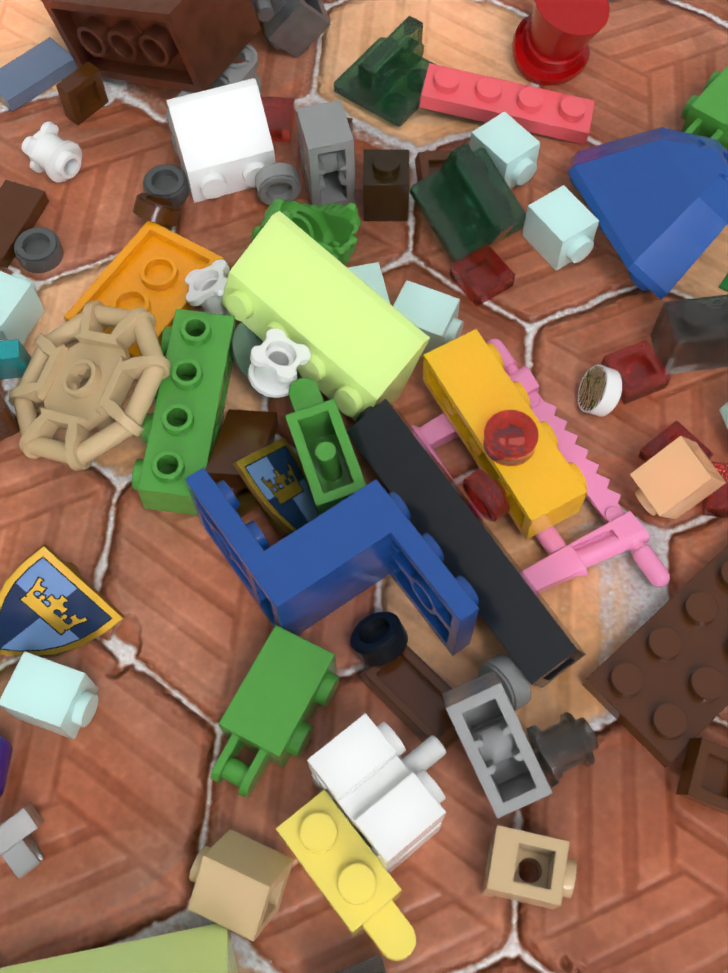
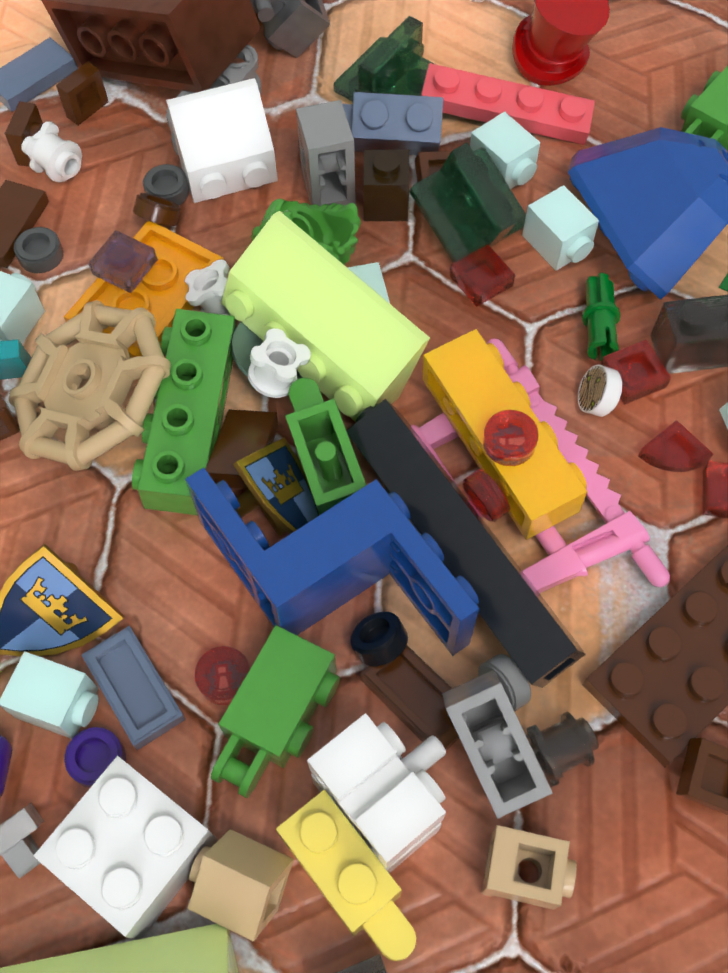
light grey tile [255,163,301,205] -> none
clear red tile [260,96,295,142] -> none
light aqua brick [393,280,464,357] -> none
light nougat brick [630,436,726,519] -> none
none -> reddish brown plate [5,101,43,167]
none -> white brick [34,756,218,940]
none -> dark purple tile [64,727,126,788]
none -> sand blue tile [81,626,186,750]
none -> plate [88,230,157,293]
none -> clear red tile [195,646,250,705]
none -> sand blue brick [342,92,443,155]
none -> green axle [582,273,621,361]

